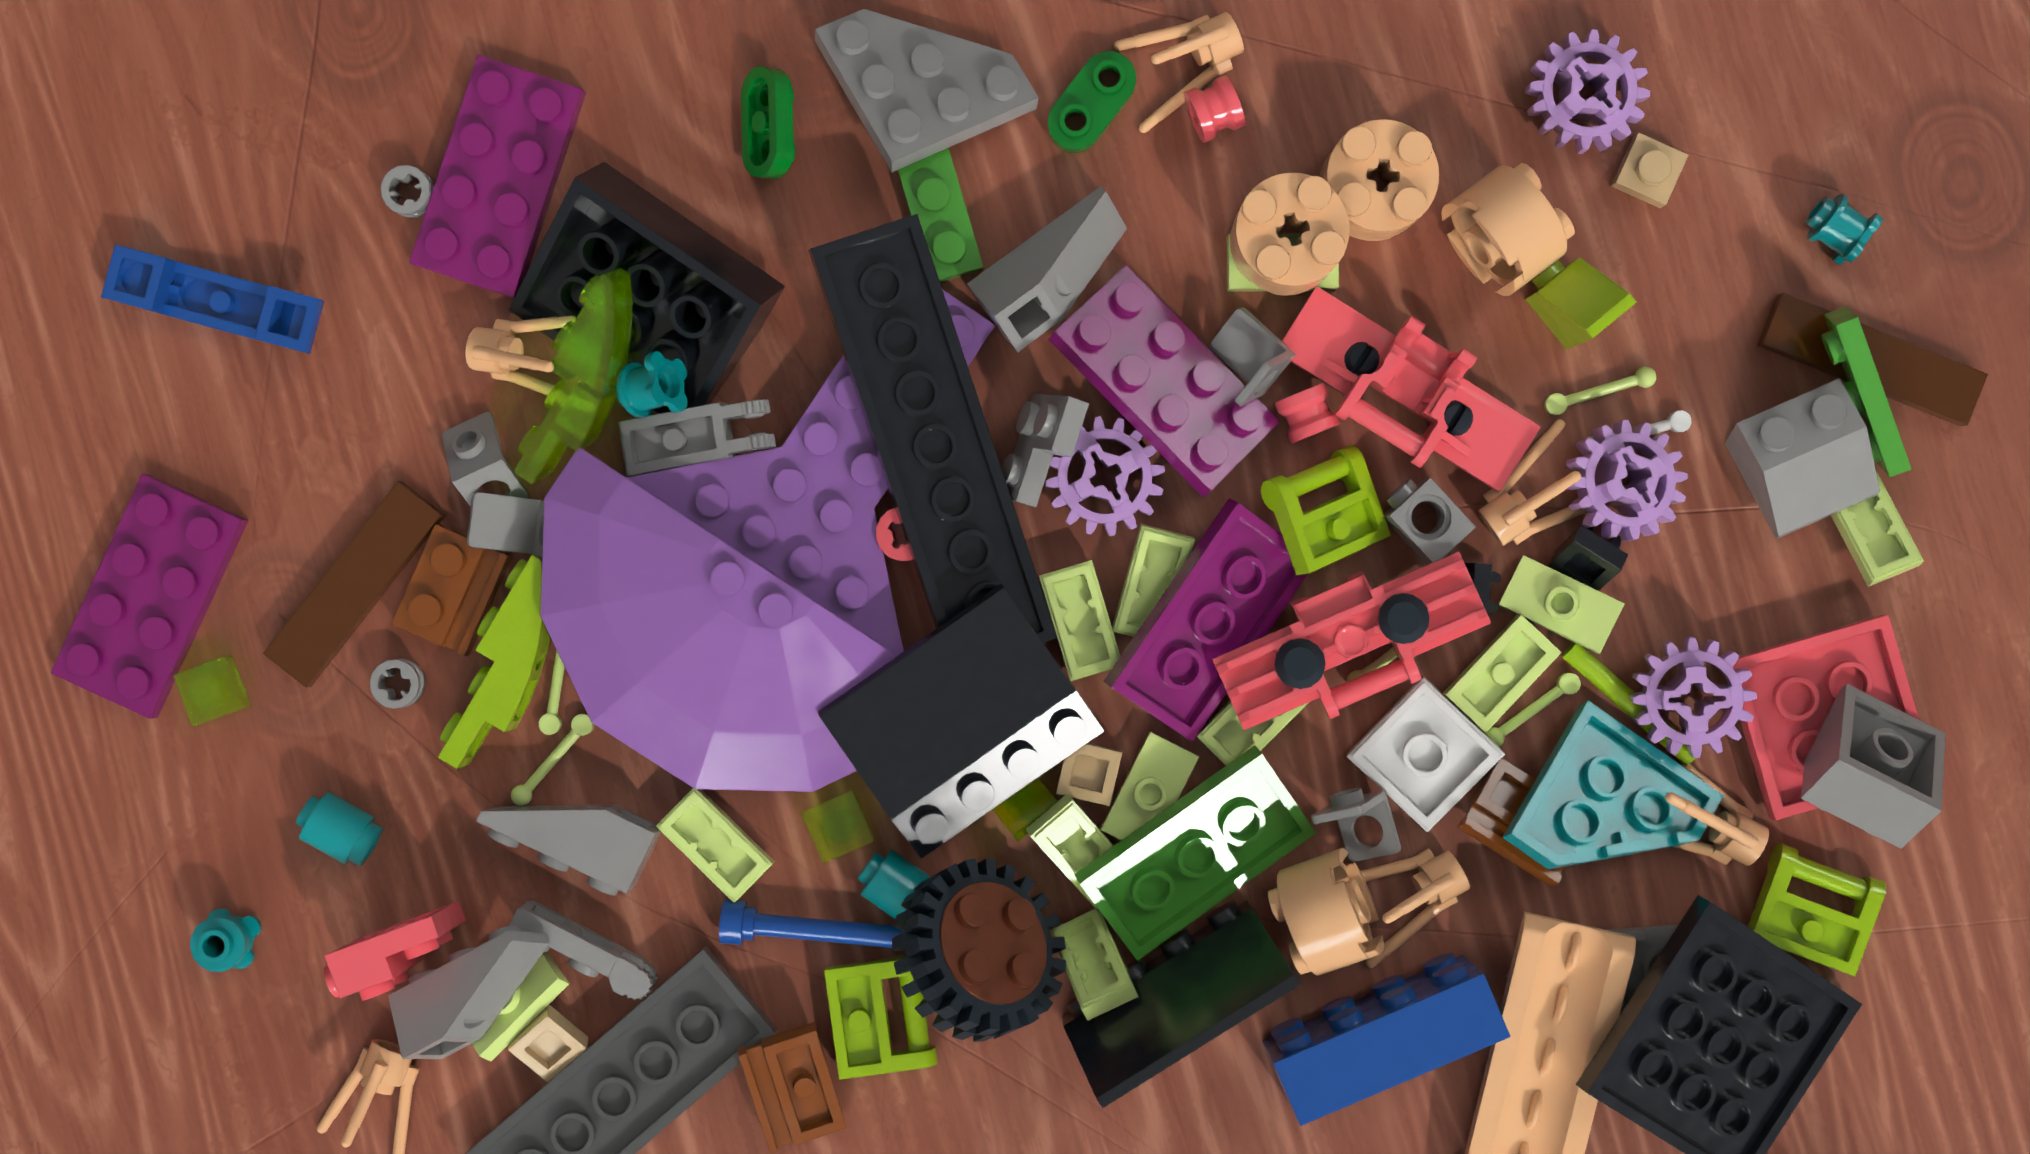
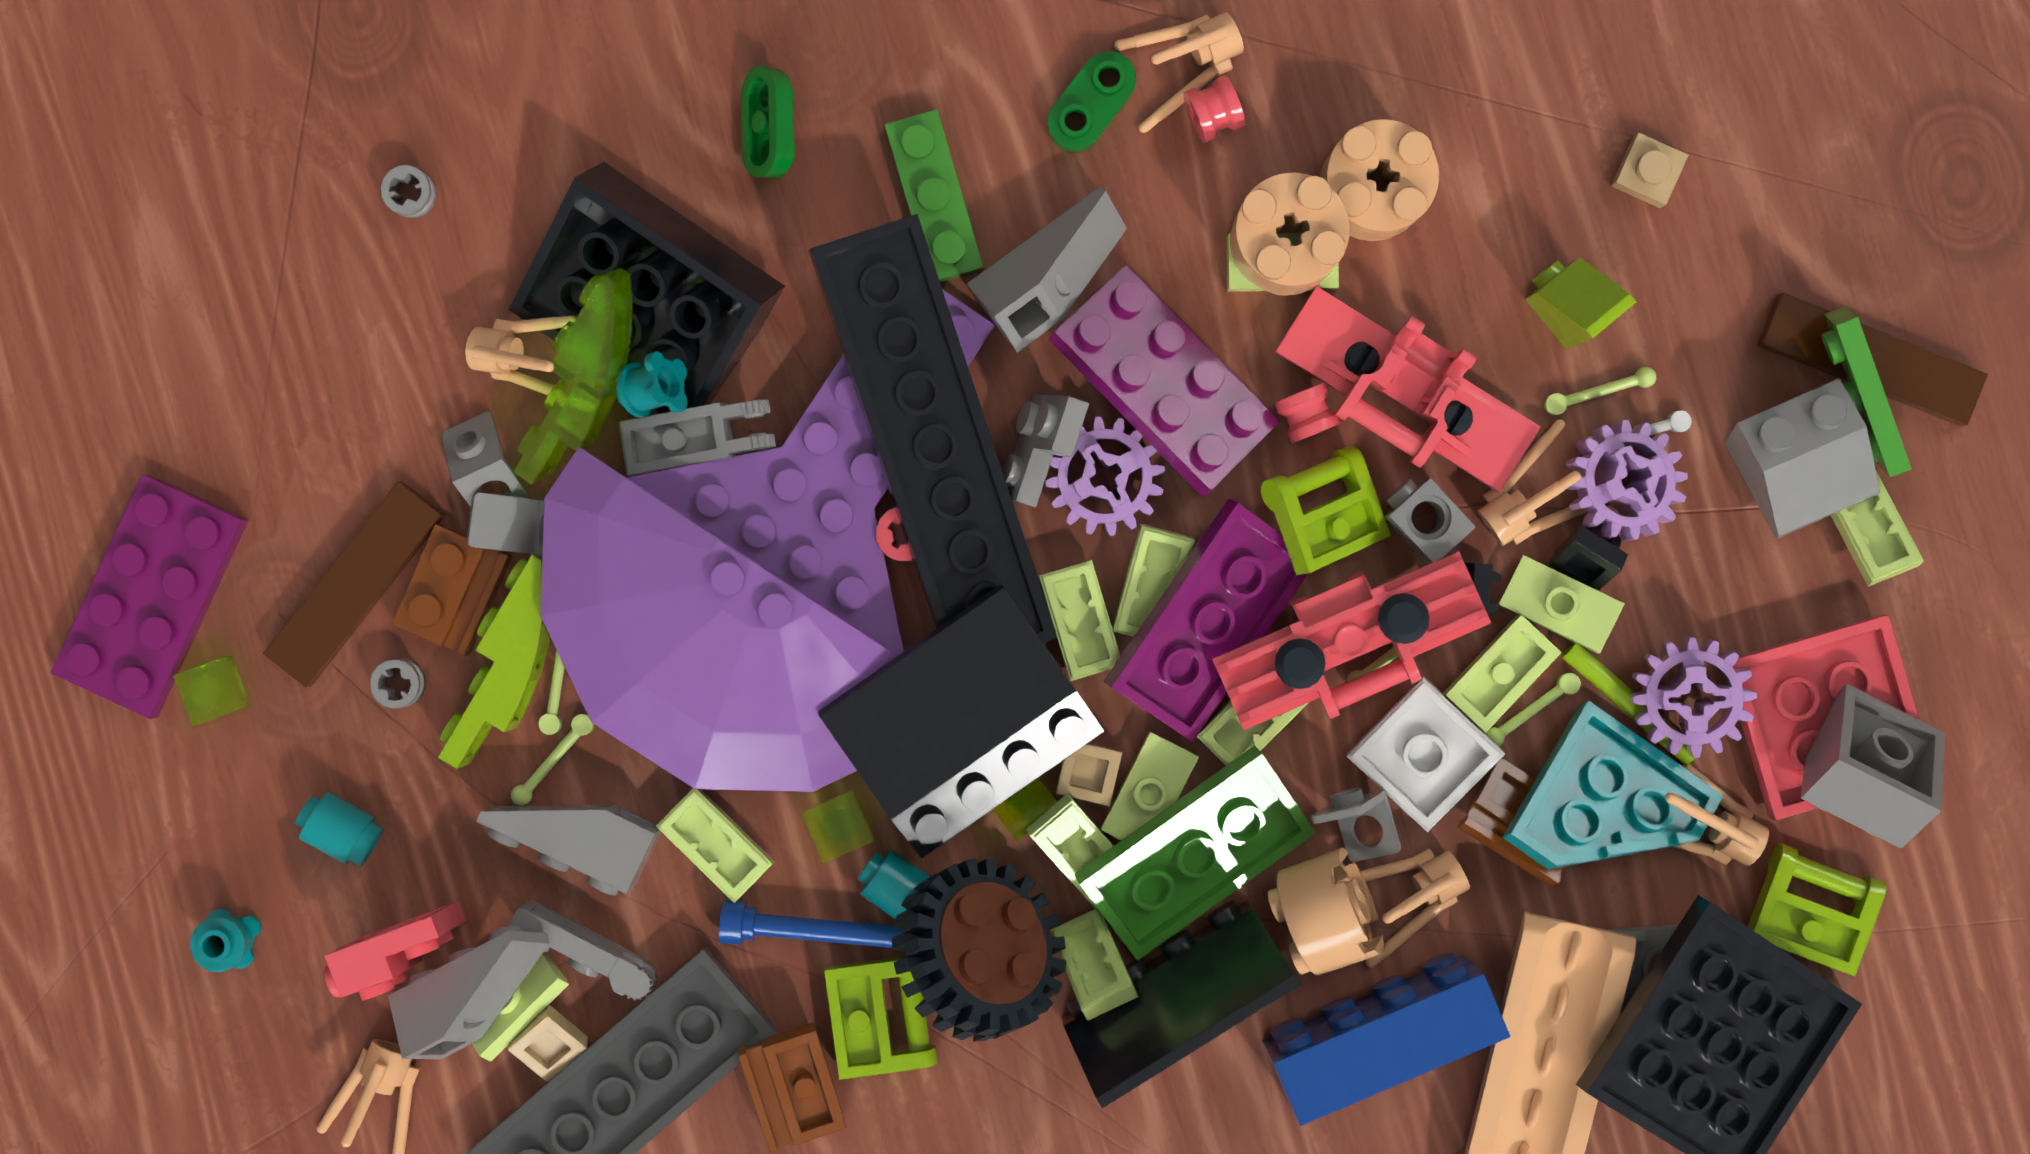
blue slope [101,244,324,354] -> none
magenta plate [409,55,586,299] -> none
light grey plate [815,9,1039,173] -> none
light grey bracket [1210,307,1296,407] -> none
light nougat brick [1441,163,1575,296] -> none
lavender gear [1525,29,1650,154] -> none
teal brick [1805,194,1883,265] -> none

